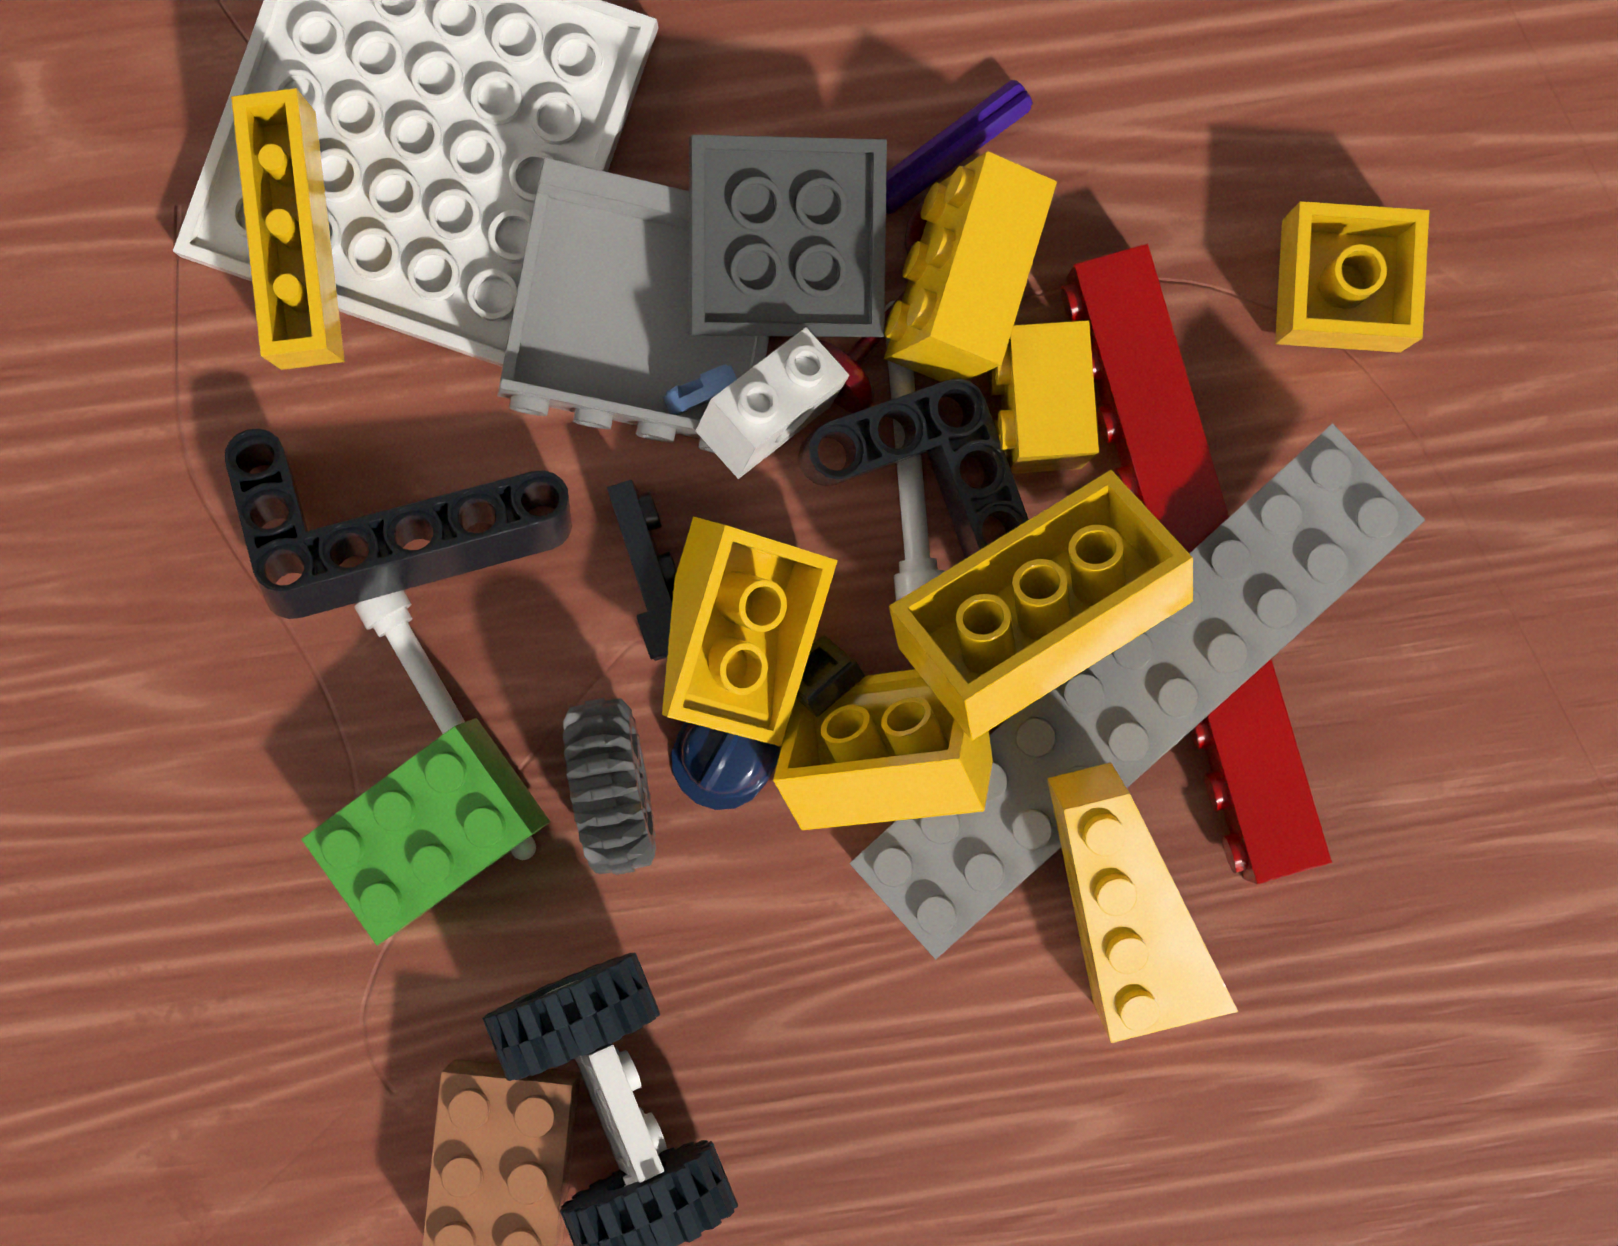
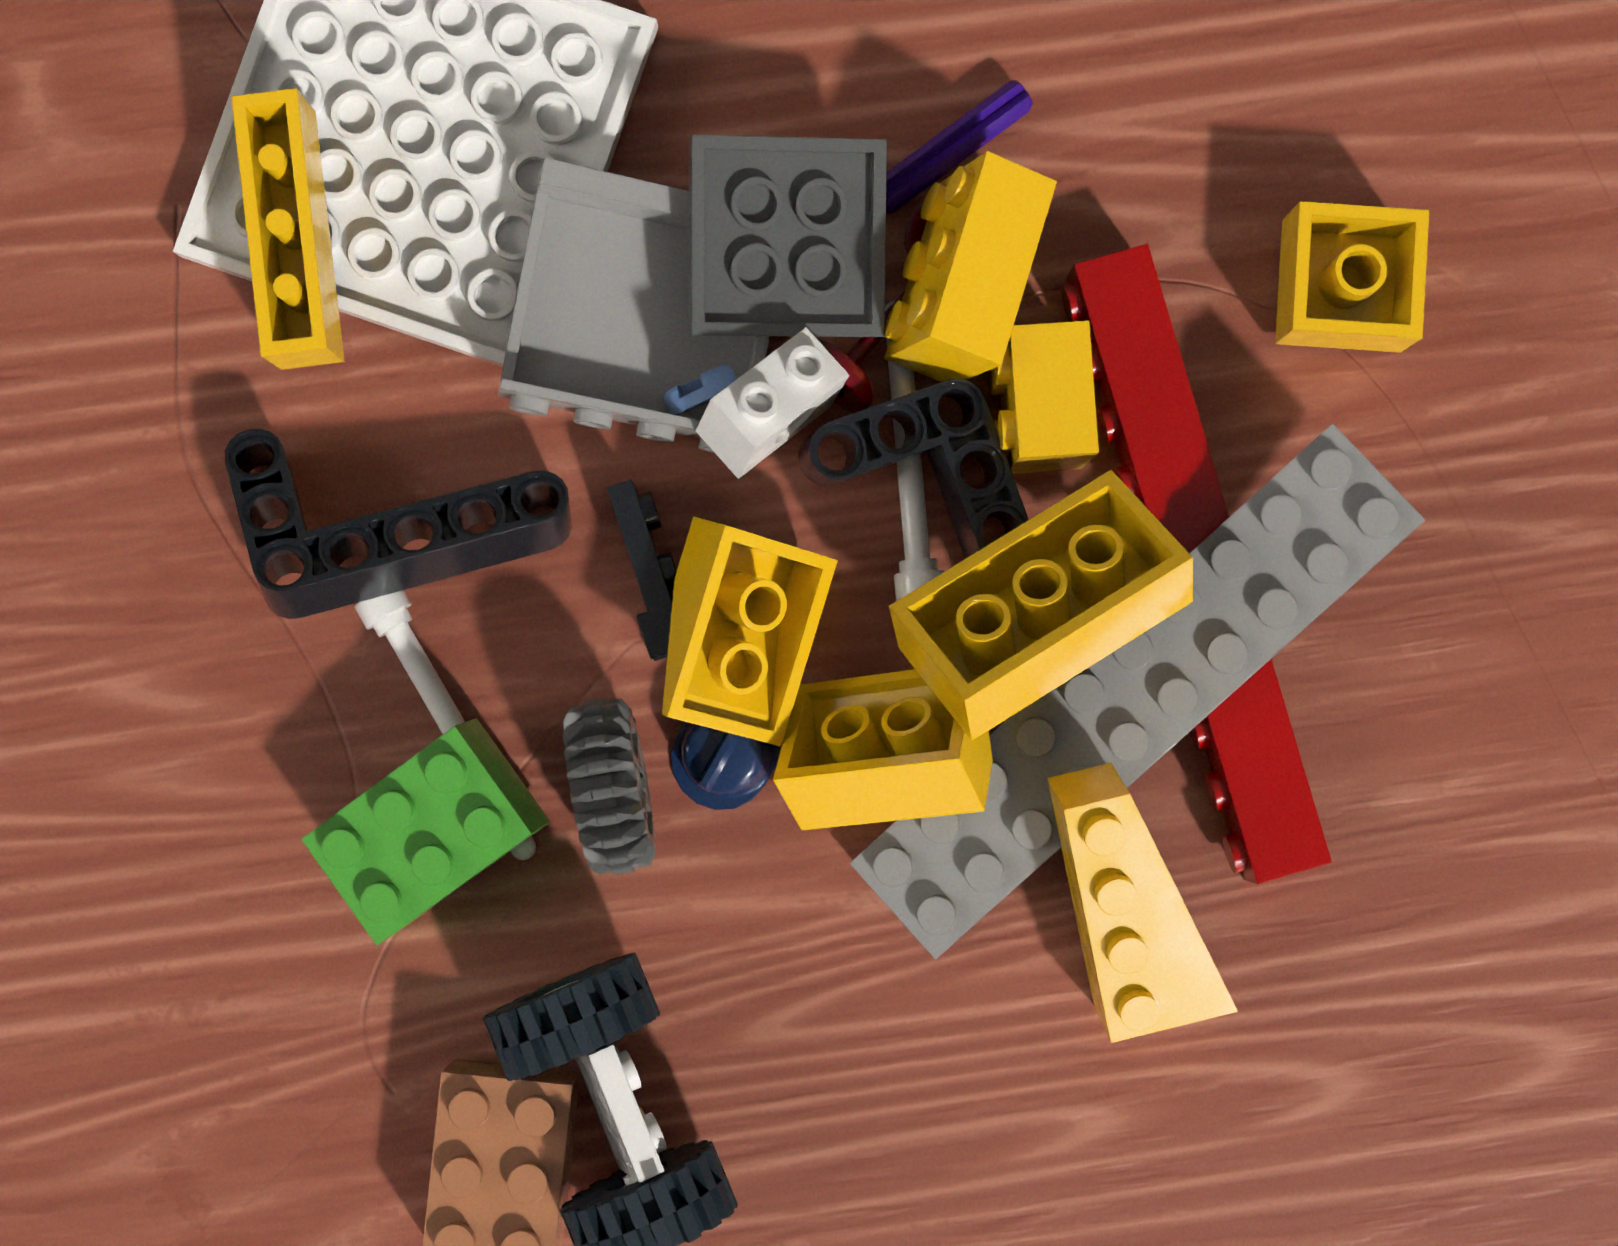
black tile [796,635,865,717] -> none

